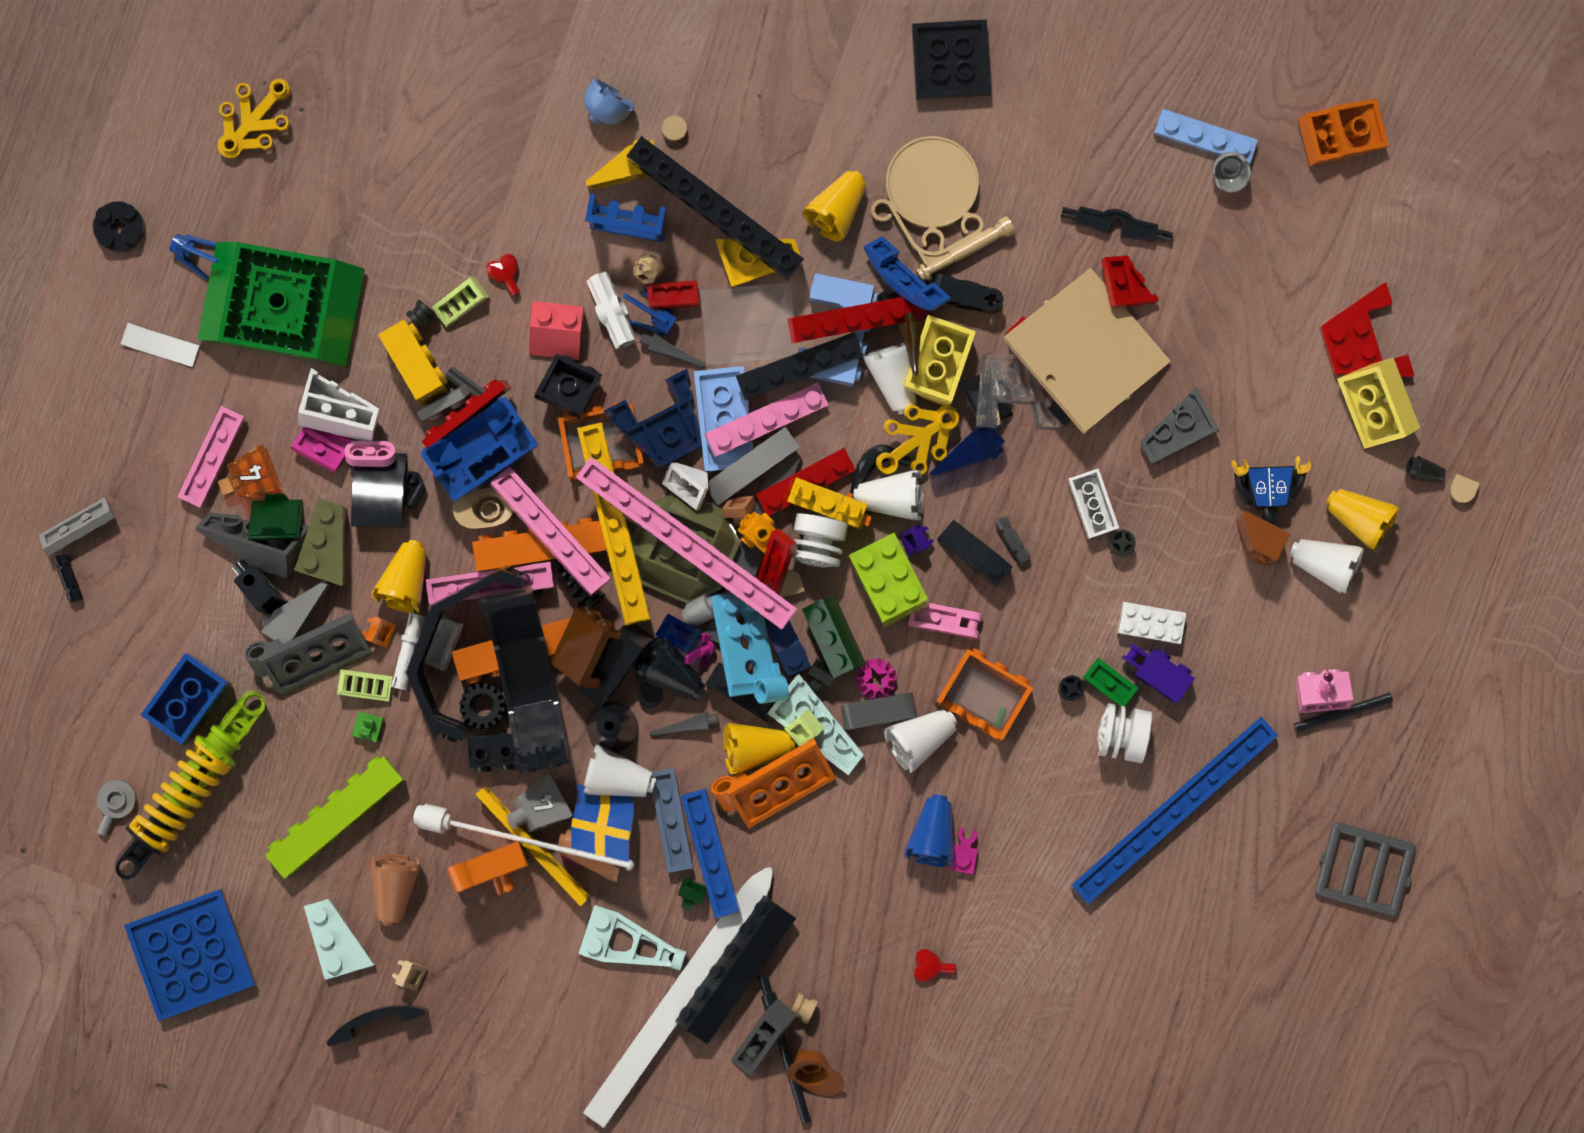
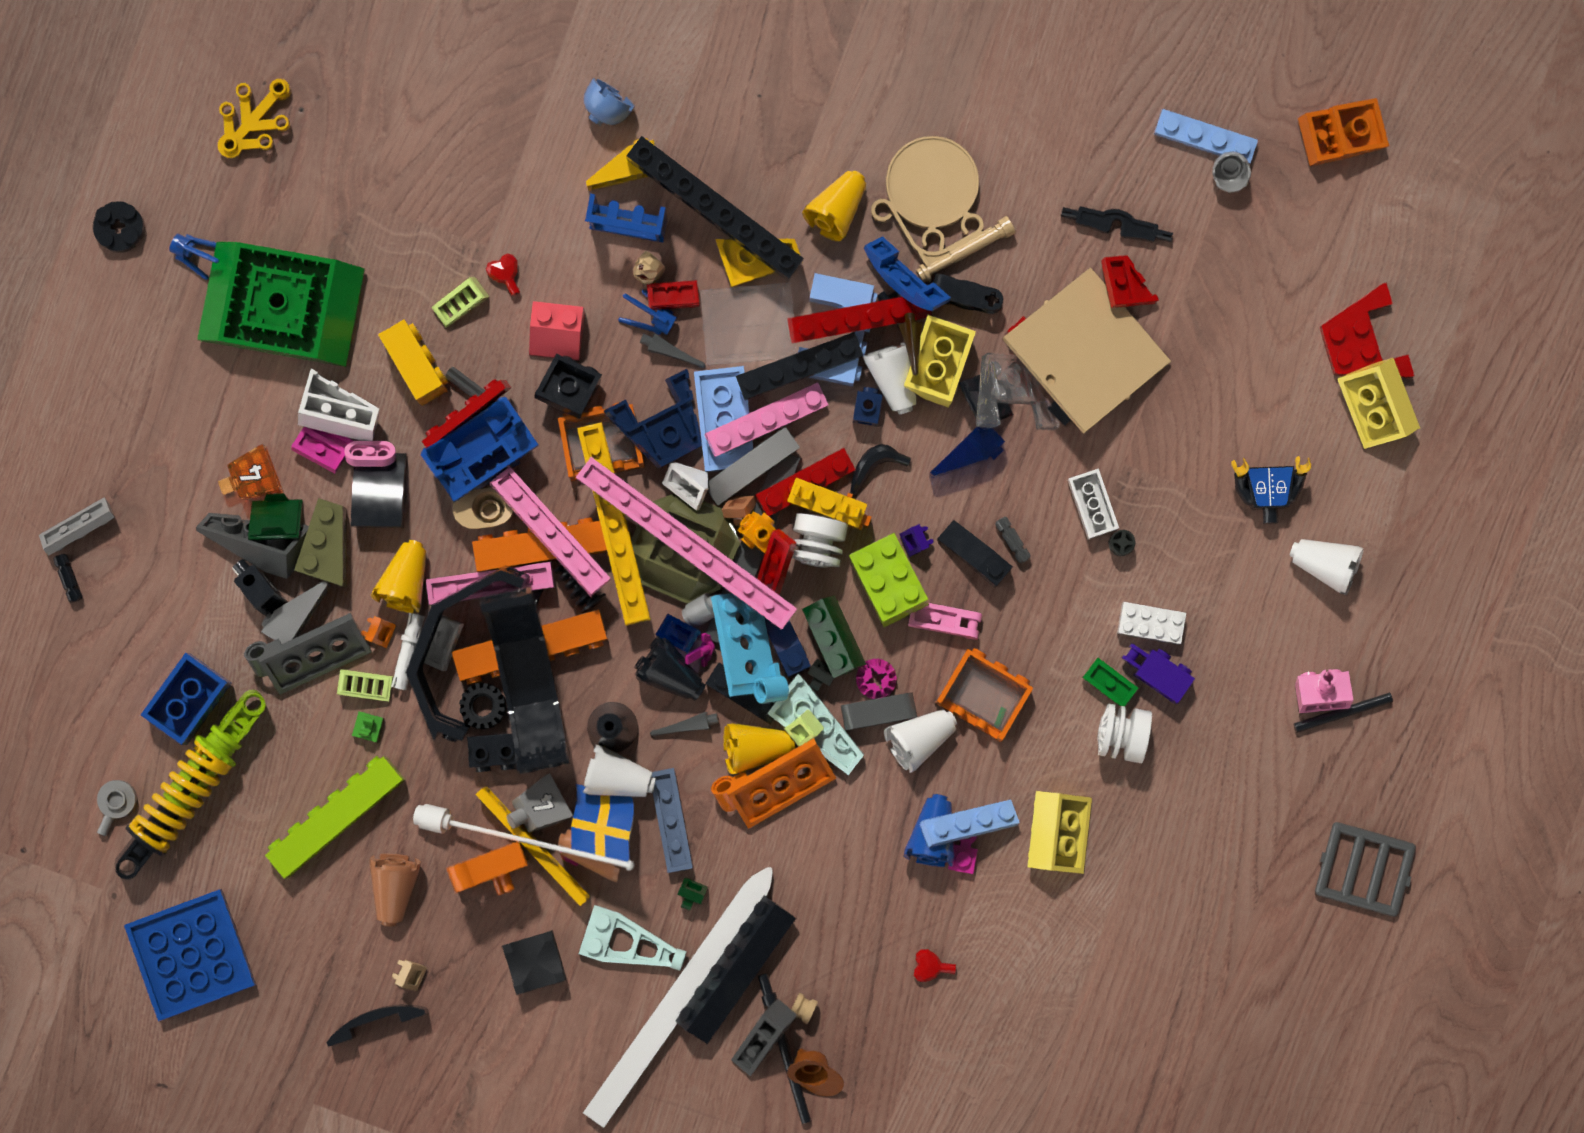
white sticker [121,323,199,367] -> none
bright pink plate [177,406,246,508] -> none
light aqua wing [304,899,375,980] -> none
black arm [404,471,426,510] -> none
pearl dark grey wheel [406,300,438,331] -> none
light grey plate [417,384,470,421] -> none
reddish brown panel [550,608,622,689] -> none
black wedge [577,624,654,708] -> none
white piece [587,272,637,350] -> none
black tile [638,684,663,708] -> none
tan tile [662,116,687,142] -> none
blue plate [681,788,741,919] -> none
tan tile [780,570,805,598] -> none
white cone [853,470,924,521] -> none
yellow plant [876,404,959,475] -> none
black plate [912,19,991,100] -> none
black wheel [1058,675,1085,701] -> none
blue plate [1071,716,1278,904] -> none
dark grey wing [1140,387,1219,466] -> none
dark orange slope [1236,511,1291,566] -> none
yellow cone [1326,488,1400,551] -> none
pearl dark grey cone [1405,456,1446,483] -> none
tan tile [1449,474,1480,503] -> none
none -> black brick [502,930,567,995]
none -> dark blue brick [852,387,883,427]
none -> light blue plate [920,799,1020,848]
none -> light yellow slope [1028,791,1092,874]

